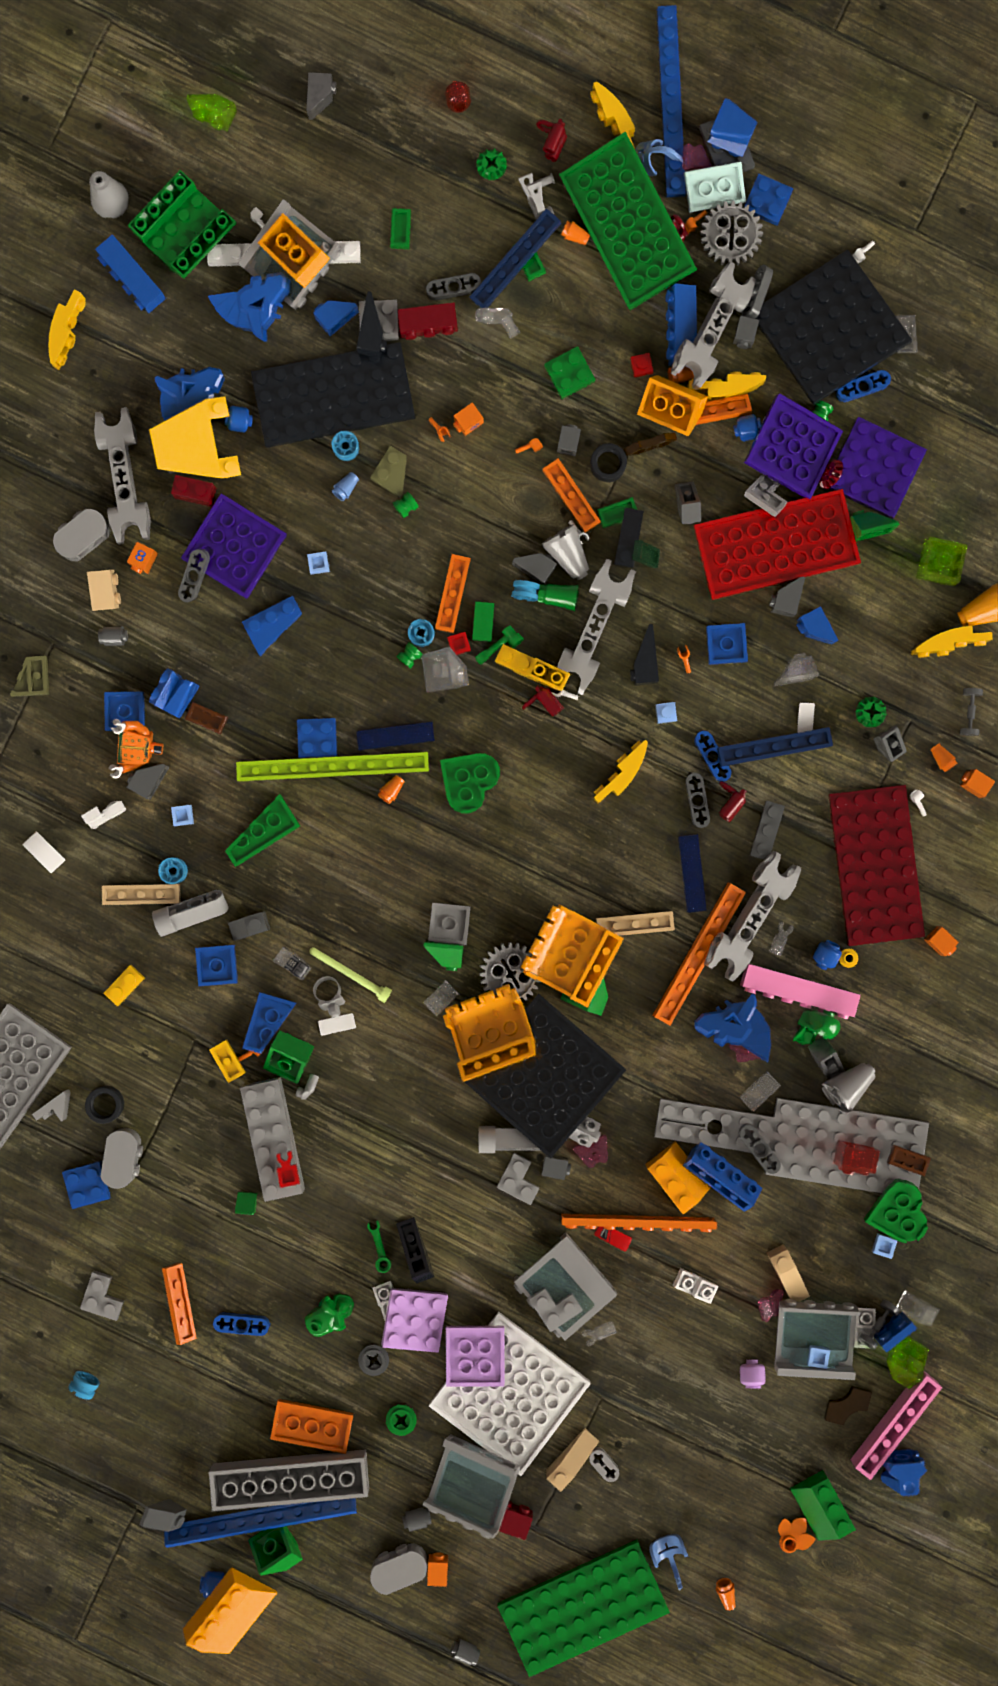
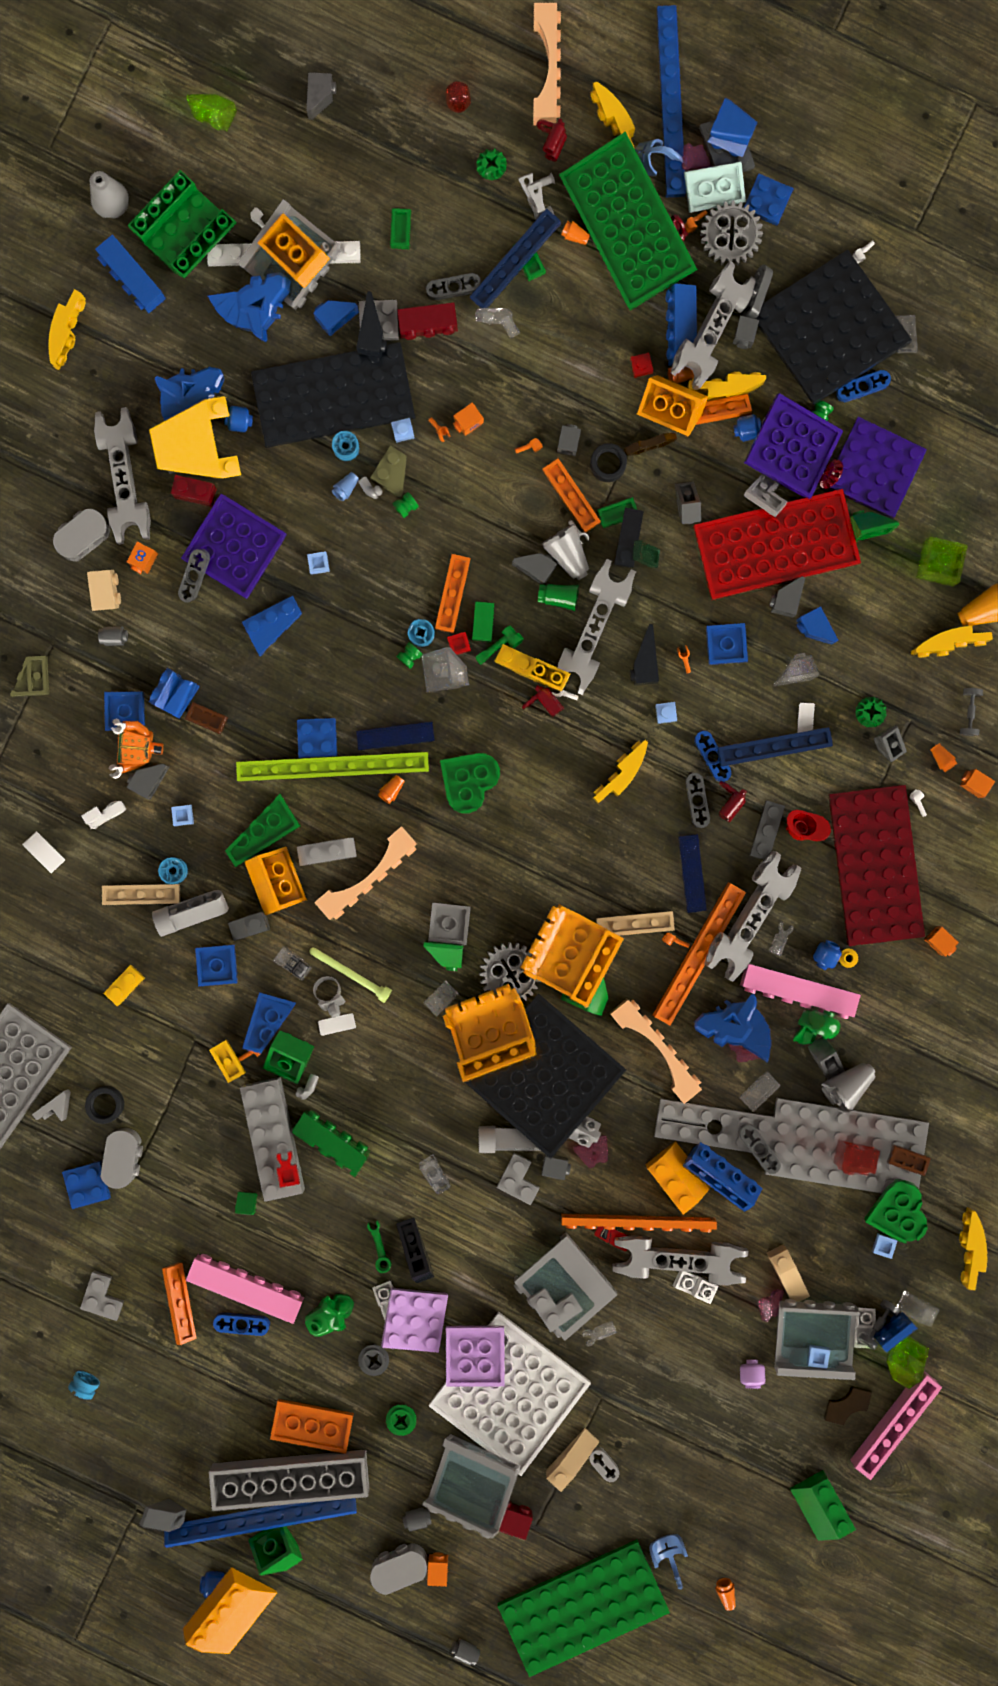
dark azure wheel [511,580,540,601] -> none
green plate [544,346,596,399] -> none
orange plate [778,1517,815,1553] -> none
blue piece [881,1449,928,1496] -> none
none -> bright pink brick [186,1254,304,1324]
none -> light orange slope [245,847,307,916]
none -> green wedge [292,1110,370,1178]
none -> light grey brick [297,838,357,866]
none -> light nougat arch [314,826,417,920]
none -> light grey arm [358,477,383,499]
none -> light blue plate [391,418,414,443]
none -> clear leg [419,1154,451,1195]
none -> light nougat arch [533,3,561,125]
none -> light nougat arch [609,998,702,1104]
none -> light grey piece [612,1235,748,1286]
none -> orange hand [662,933,690,948]
none -> red piece [786,810,831,841]
none -> yellow slope [959,1207,987,1290]

